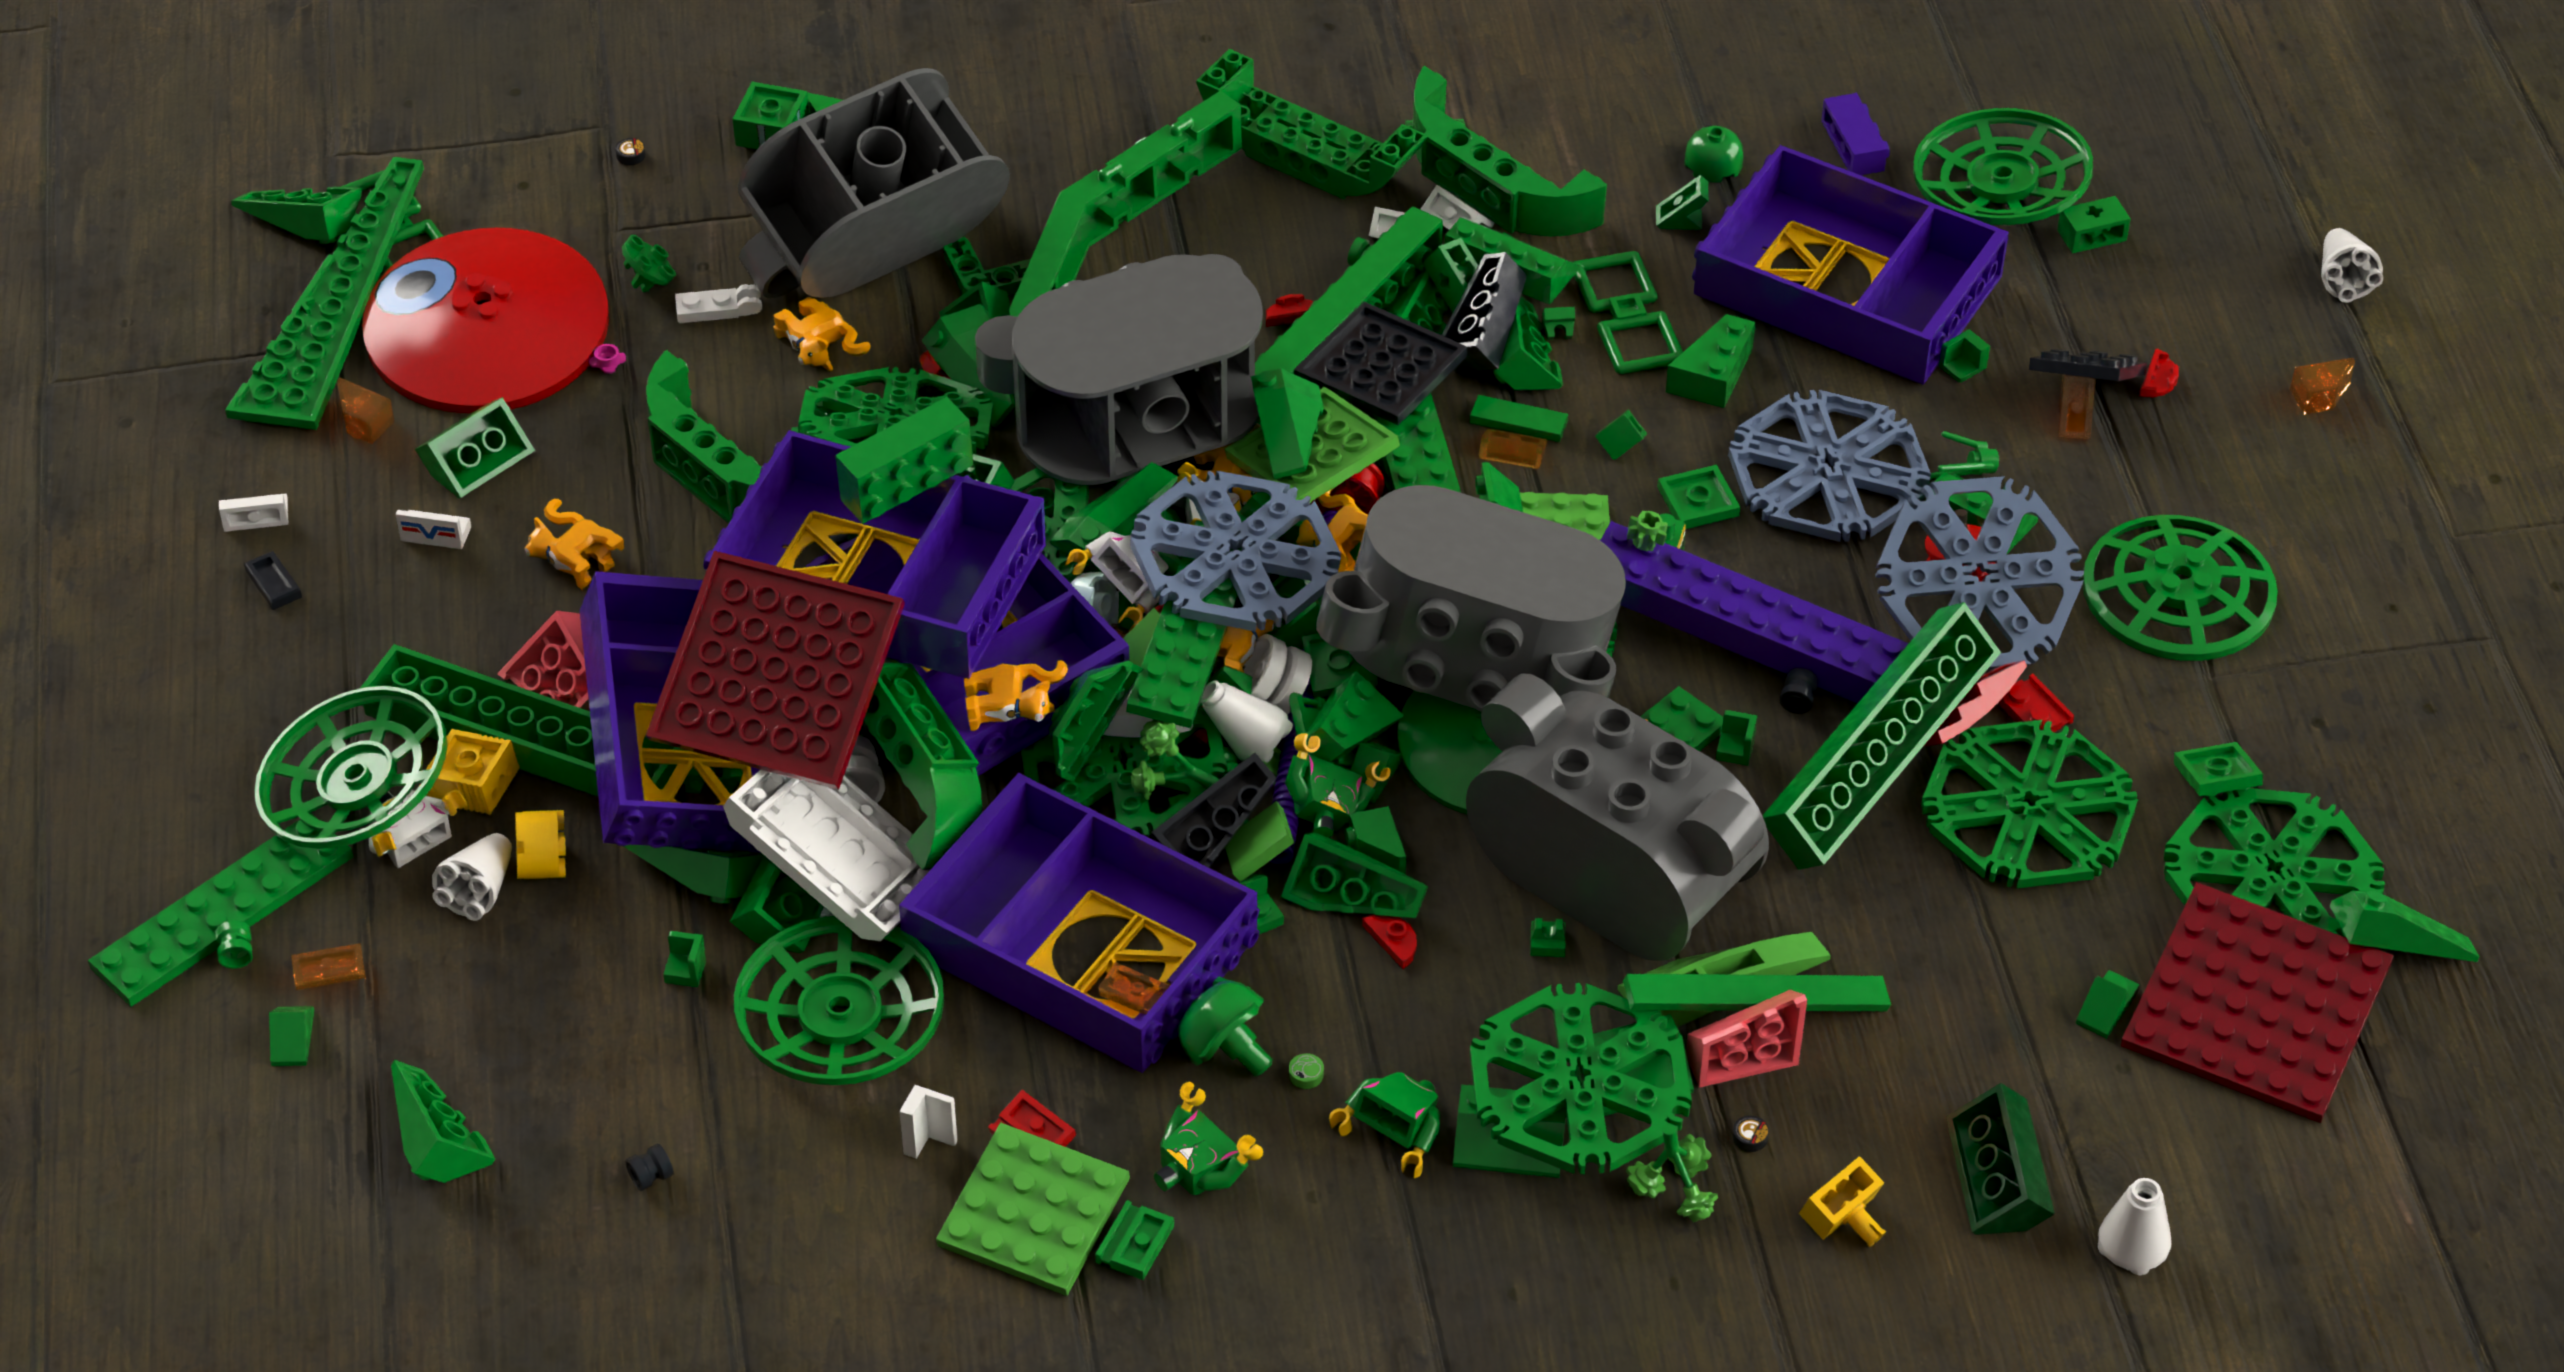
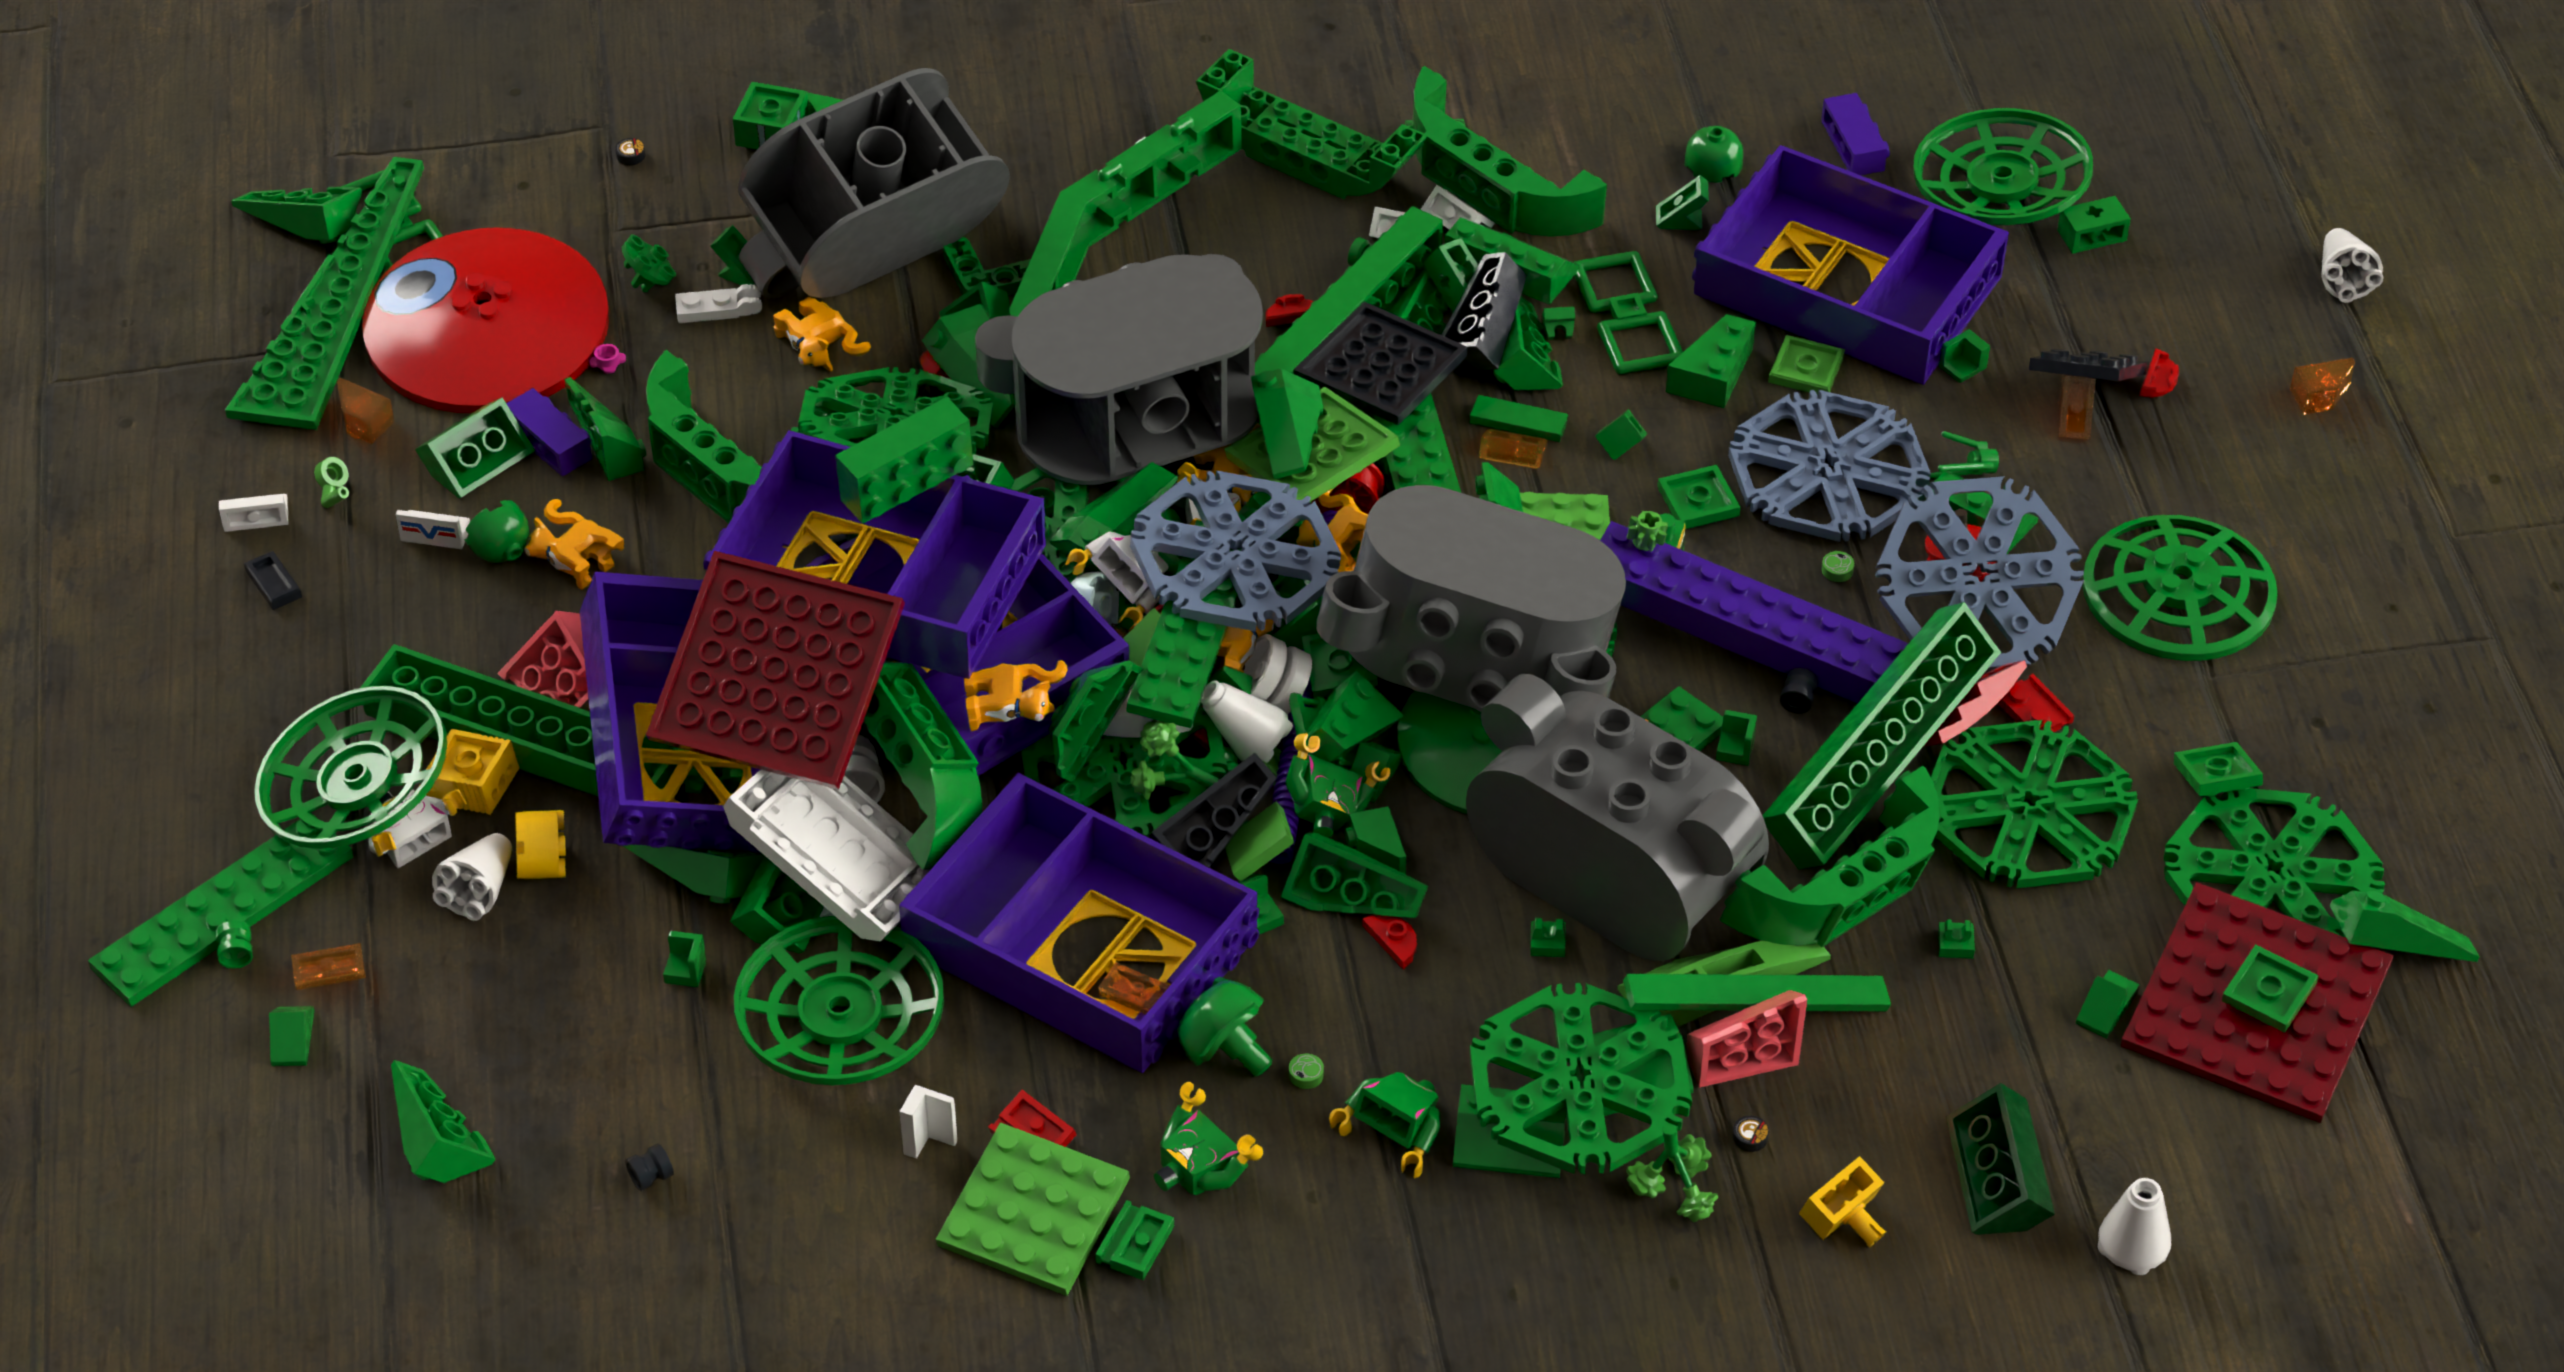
none -> bright green plate [314,457,349,508]
none -> green cylinder [464,500,530,563]
none -> dark purple brick [506,388,592,477]
none -> green wedge [565,377,647,481]
none -> green slope [710,225,756,285]
none -> green slope [1719,766,1940,948]
none -> bright green tile [1768,335,1845,395]
none -> bright green tile [1821,551,1855,582]
none -> green tile [1938,919,1975,959]
none -> green plate [2222,944,2319,1033]

